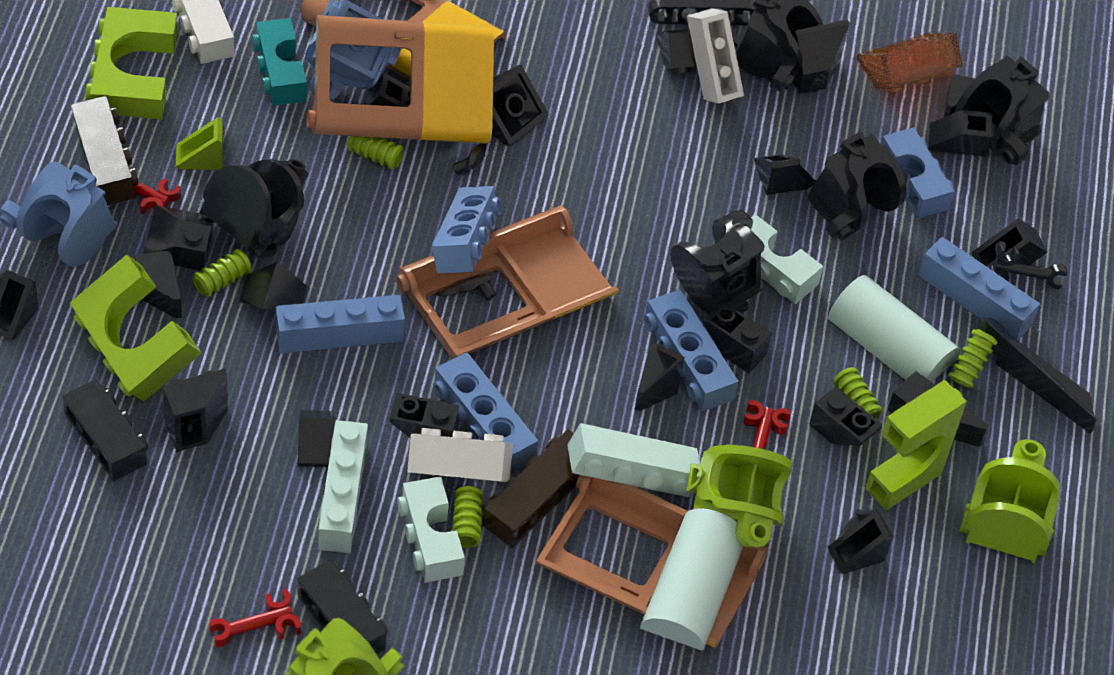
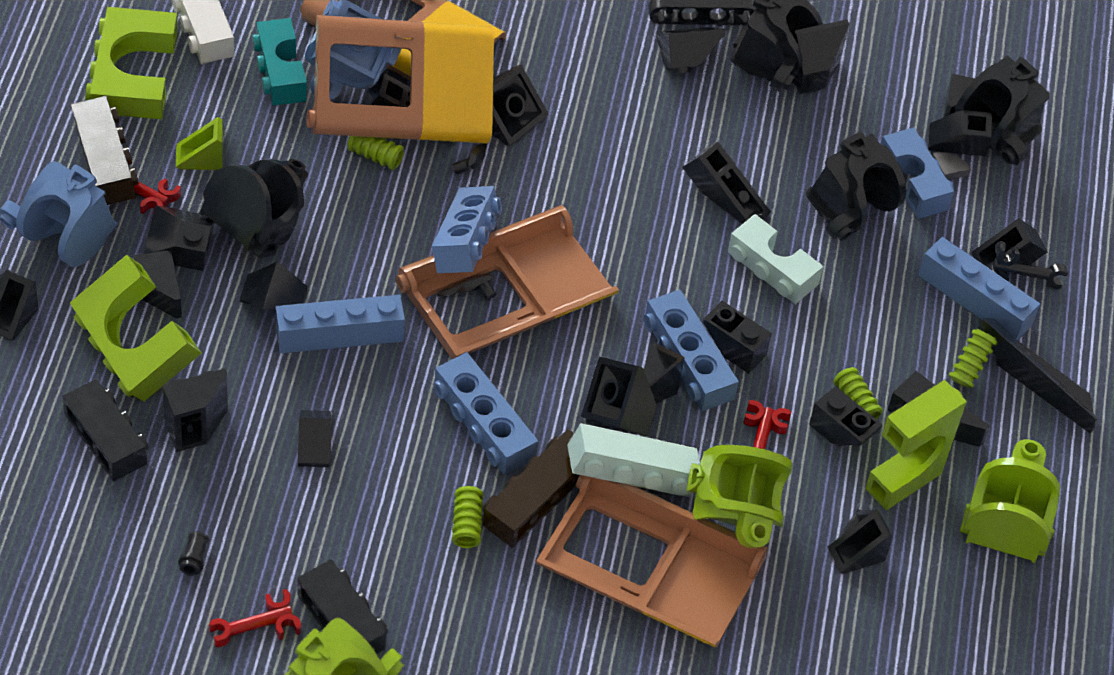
lime piece [193,249,252,298] -> none
light aqua brick [318,420,368,553] -> none
black slope [390,393,460,439] -> none
light aqua arch [397,476,465,583] -> none
white brick [407,428,513,482] -> none
light aqua brick [640,509,743,651] -> none
black animal [670,210,765,314] -> none
white brick [687,8,744,104] -> none
black slope [754,154,816,195] -> none
light aqua brick [828,275,961,382] -> none
clear orange slope [856,32,963,93] -> none
none -> black pin [178,531,209,576]
none -> black slope [581,356,657,436]
none -> black slope [682,141,771,224]
none -> flat silver tile [932,152,971,180]

